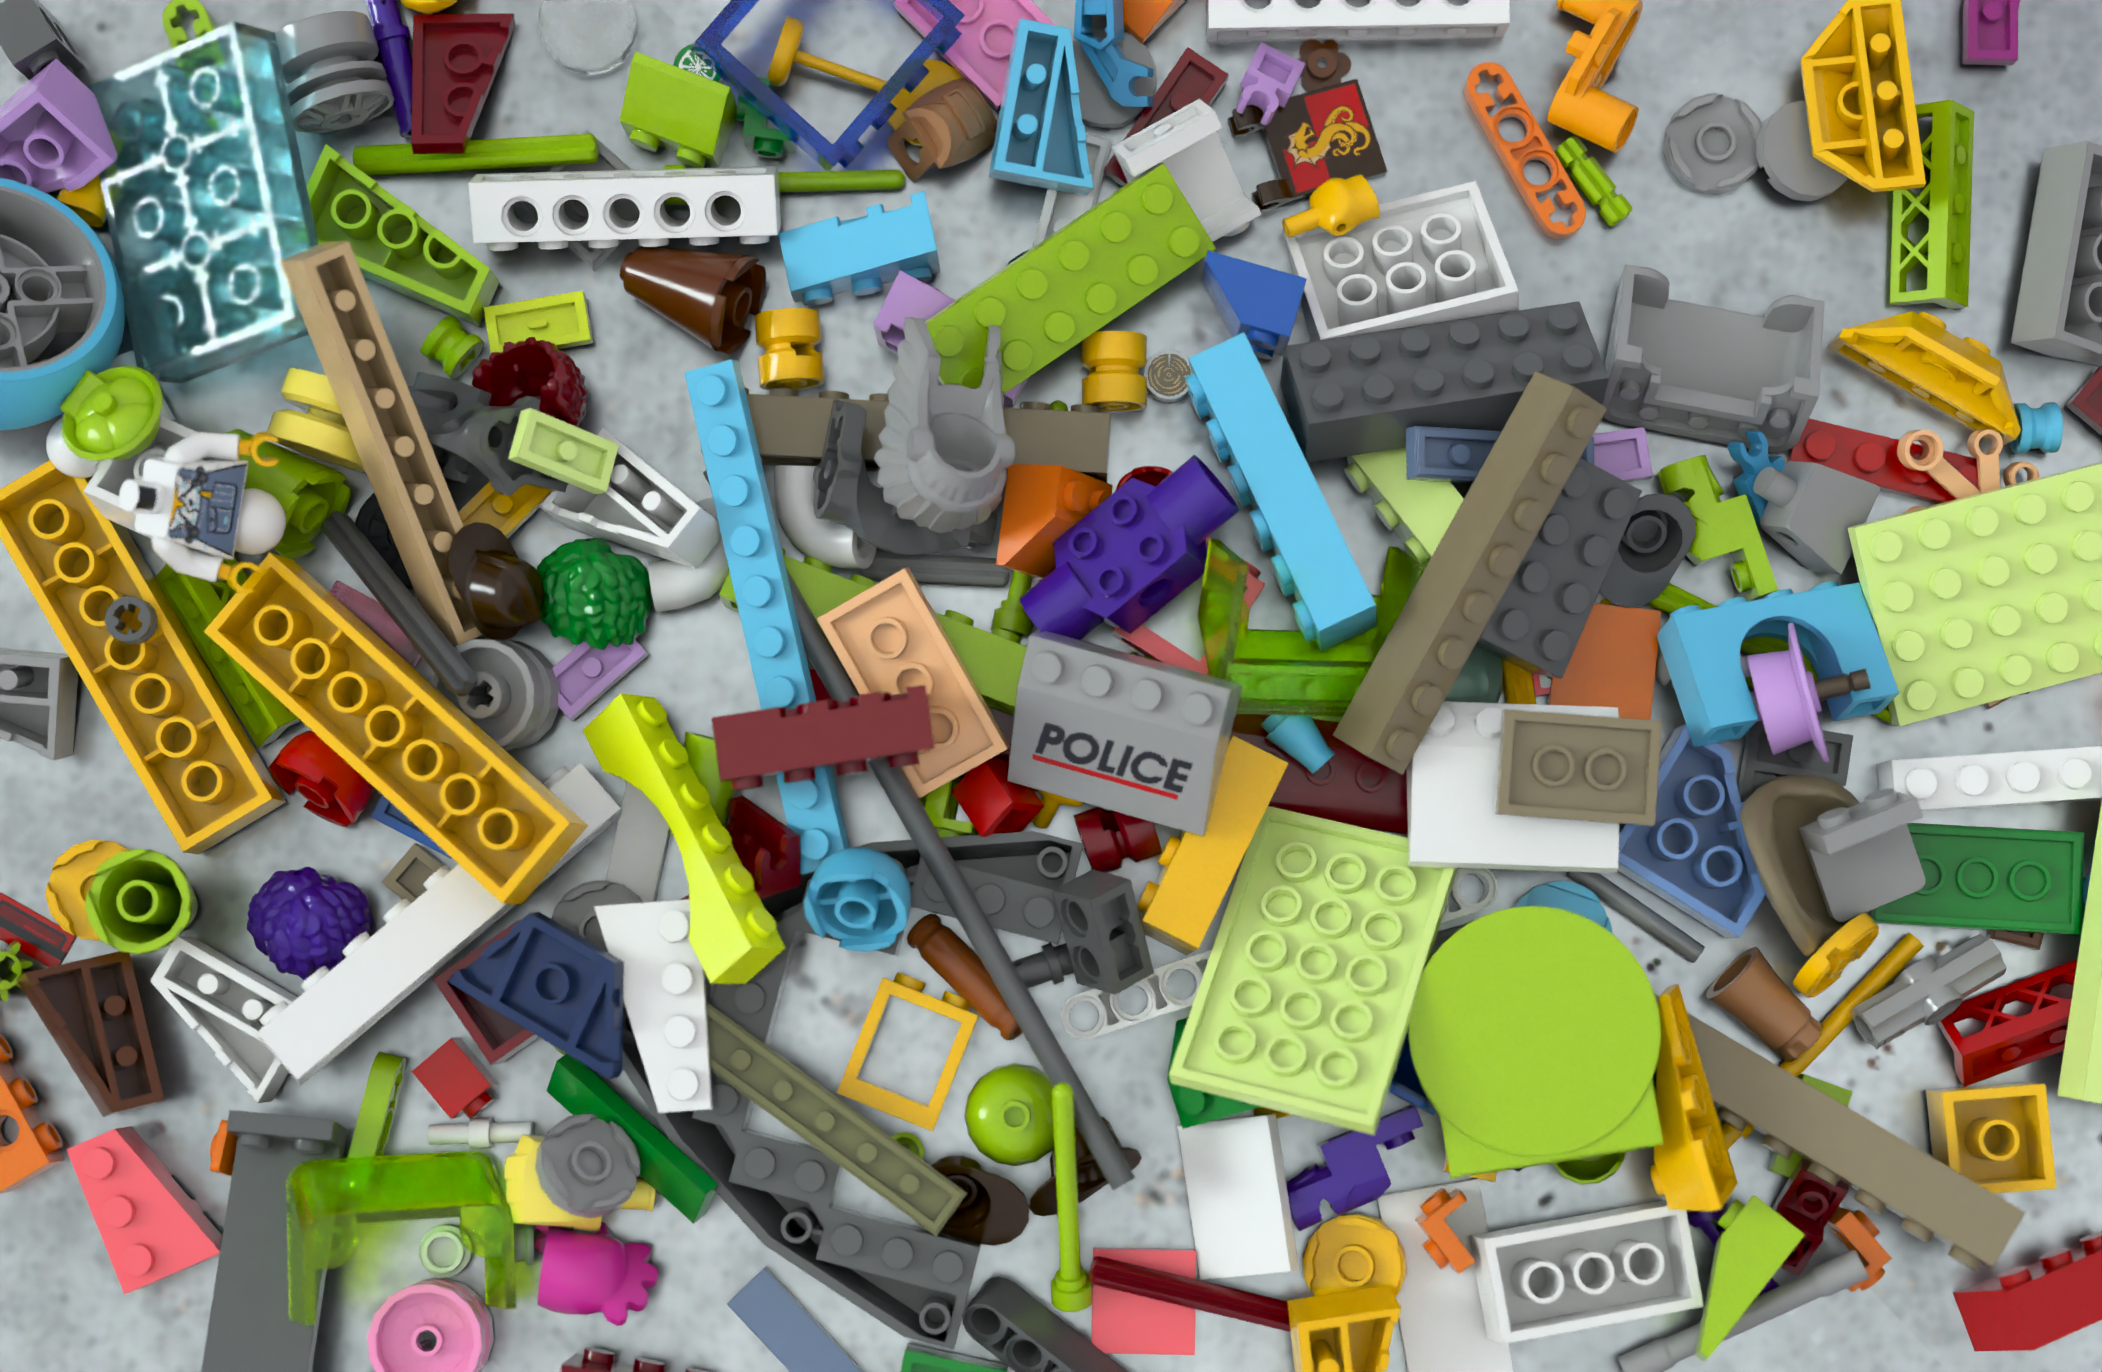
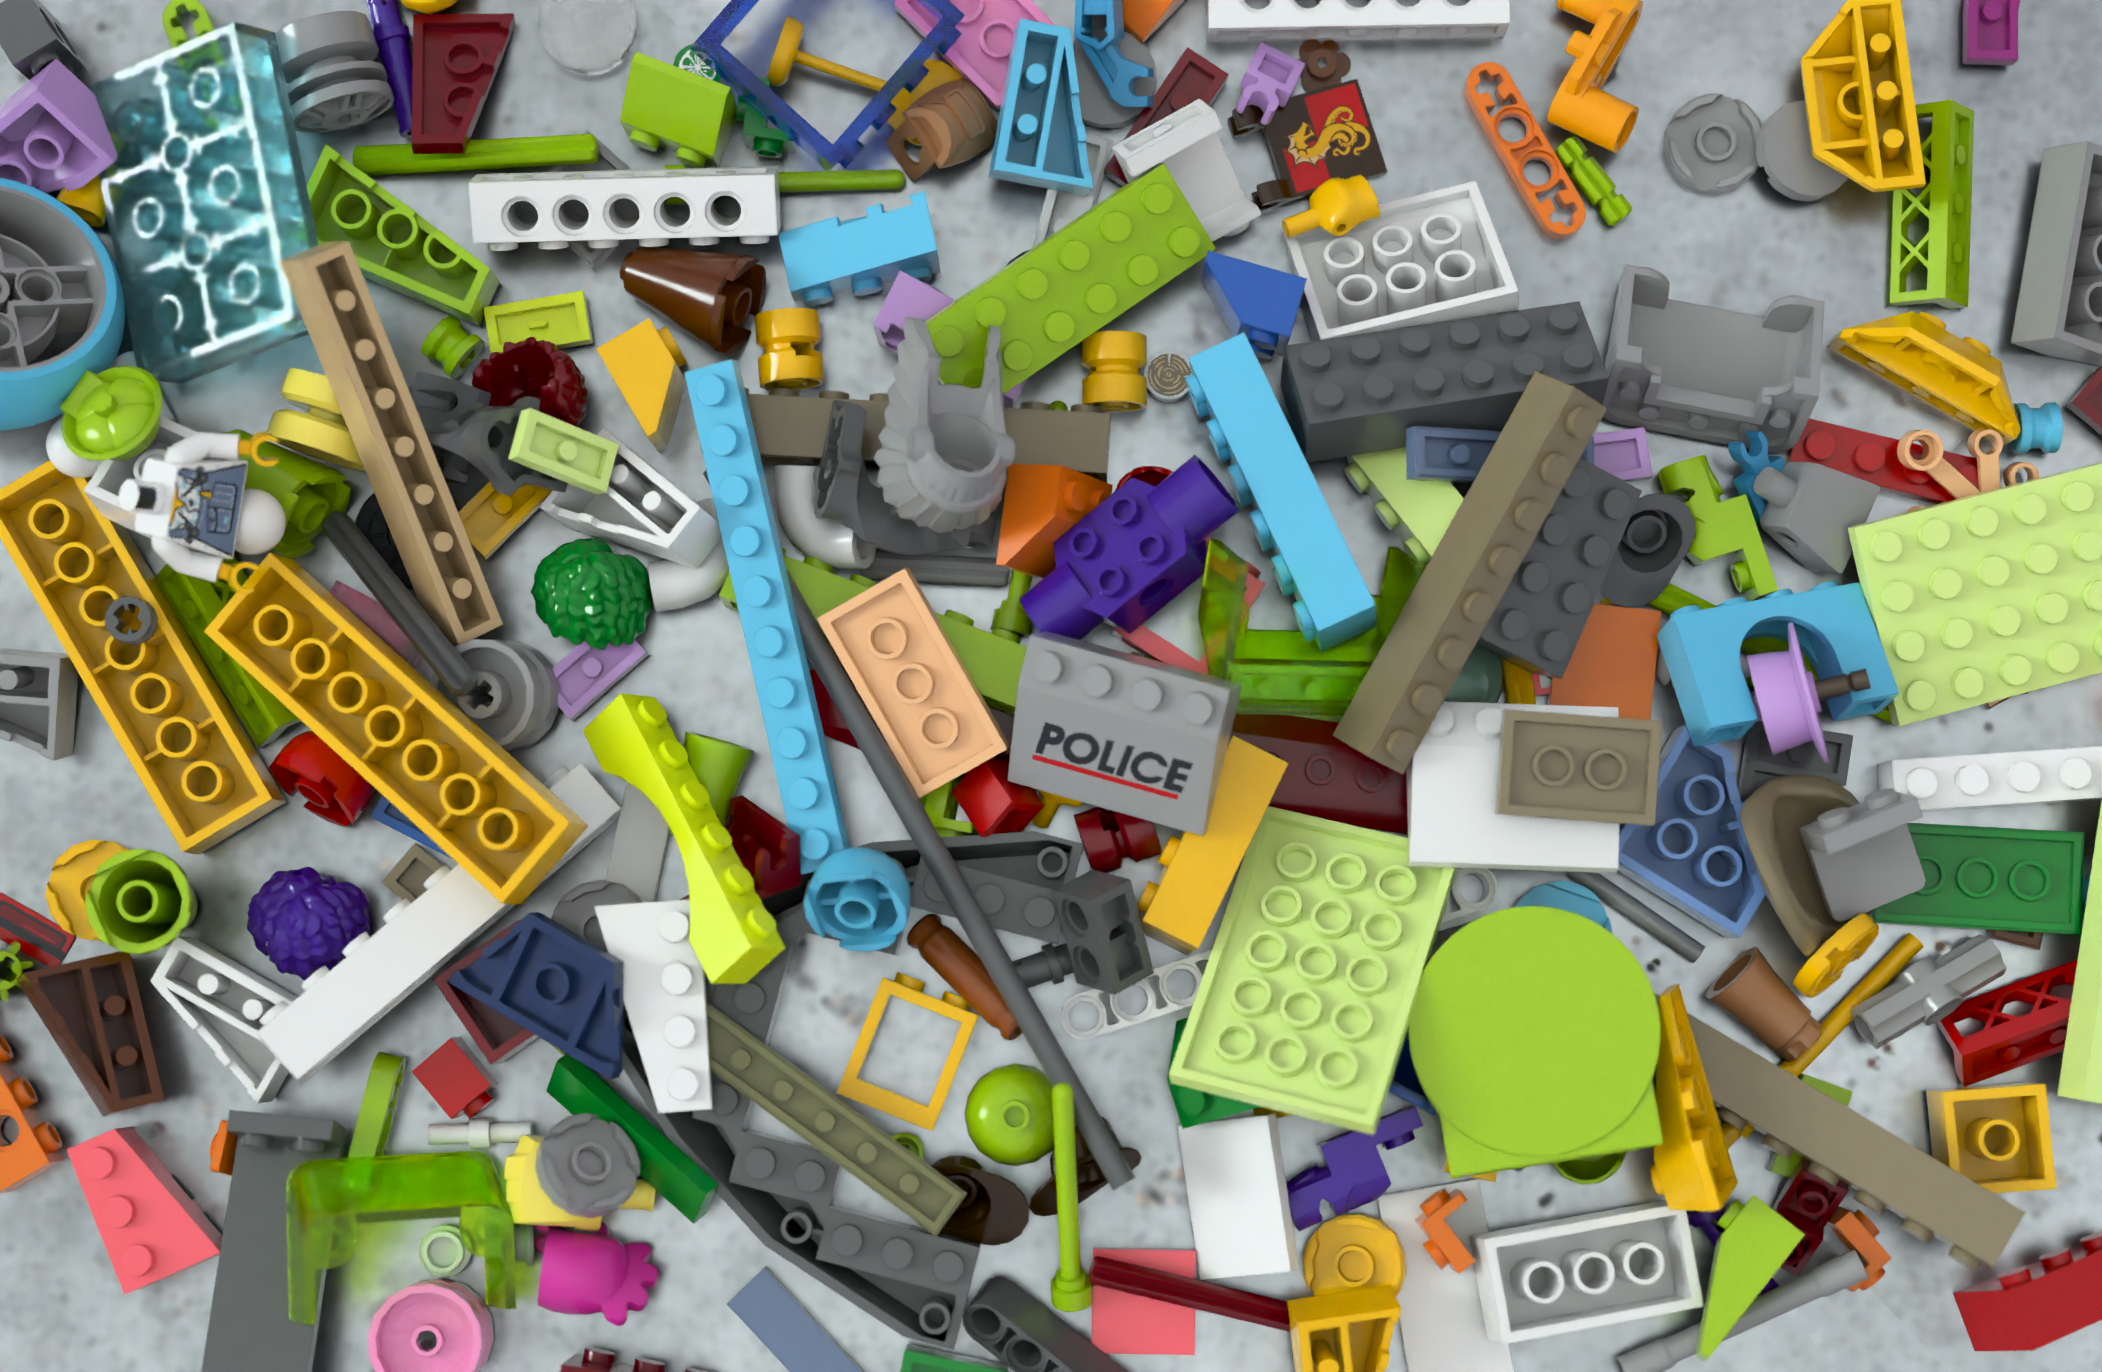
dark brown piece [448,522,544,640] -> none
dark red wedge [711,685,934,791] -> none
medium azure cone [1261,697,1335,774] -> none
none -> yellow slope [596,318,687,453]

